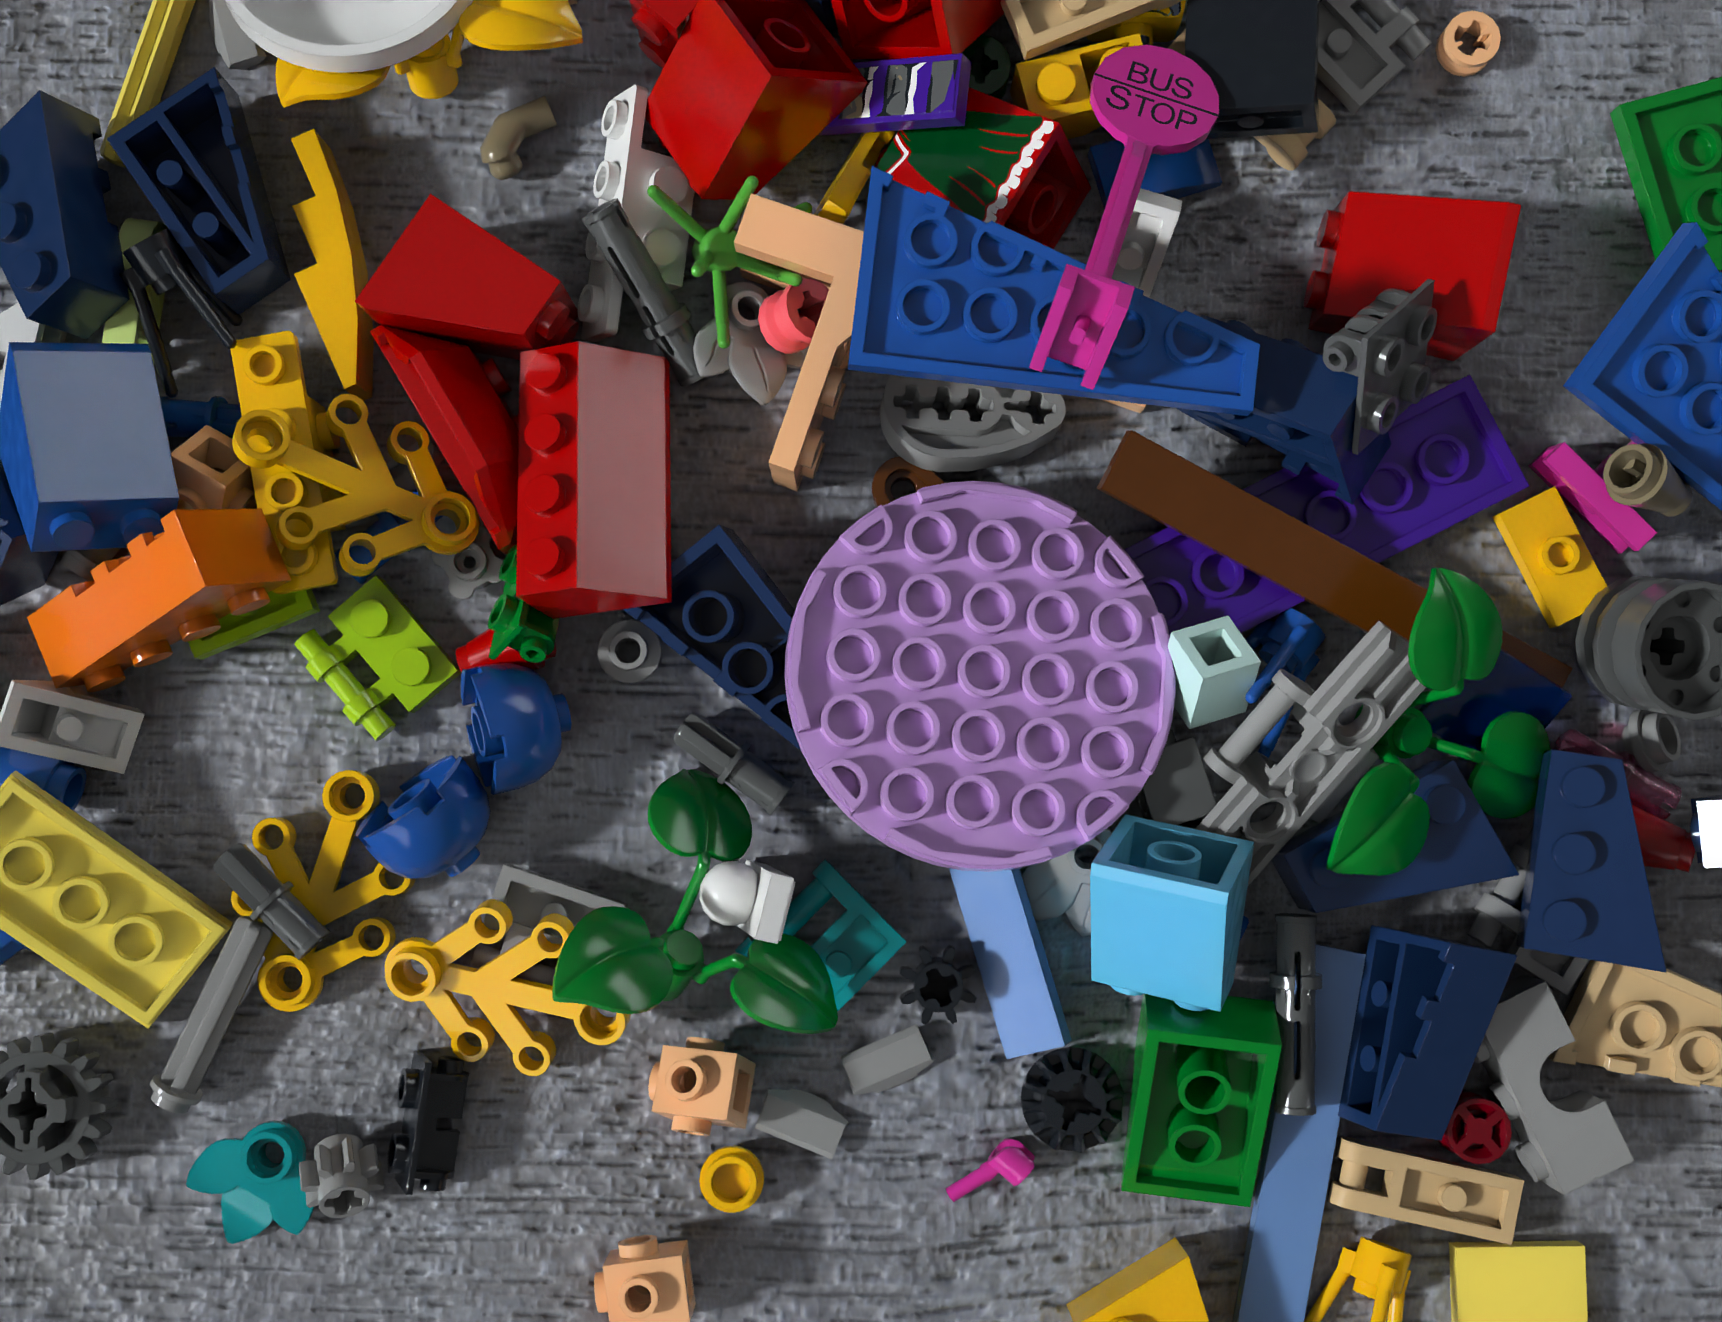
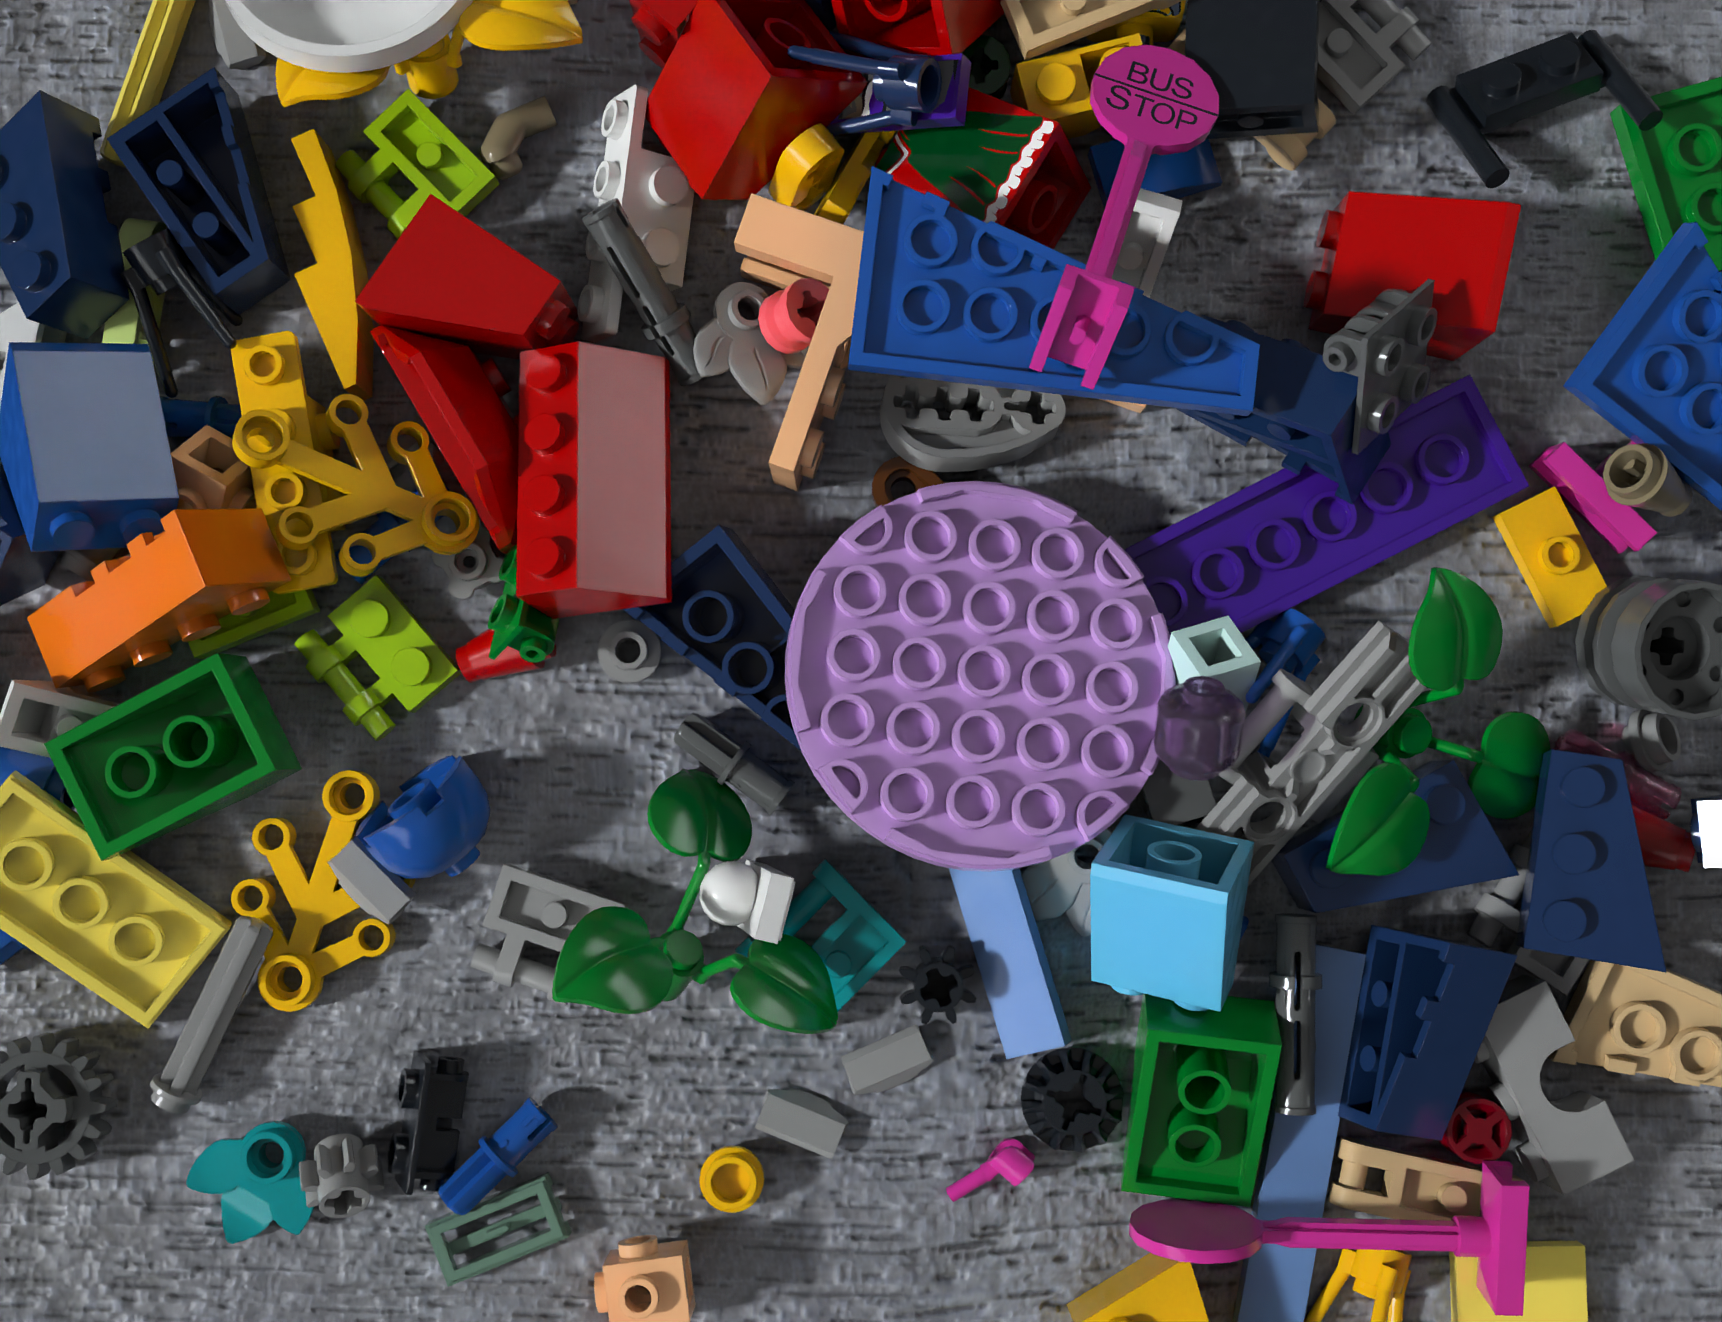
dark grey axle [214,843,330,960] -> none
yellow plant [385,899,631,1076] -> none
blue cylinder [460,663,572,795] -> none
bright green plant [647,175,812,349] -> none
light nougat brick [648,1037,756,1136] -> none
reddish brown tile [1096,430,1573,724] -> none
clear blue piece [1419,648,1572,751] -> none
light nougat bush [1436,10,1501,77] -> none
none -> green slope [44,653,302,861]
none -> light grey piece [328,836,416,925]
none -> lime plate [335,88,500,239]
none -> sand green tile [425,1172,572,1287]
none -> blue axle [438,1097,558,1215]
none -> yellow beam [768,124,844,211]
none -> dark blue plant [788,31,942,137]
none -> dark pink piece [1129,1161,1529,1316]
none -> clear purple head [1153,676,1246,781]
none -> black plate [1426,30,1663,188]

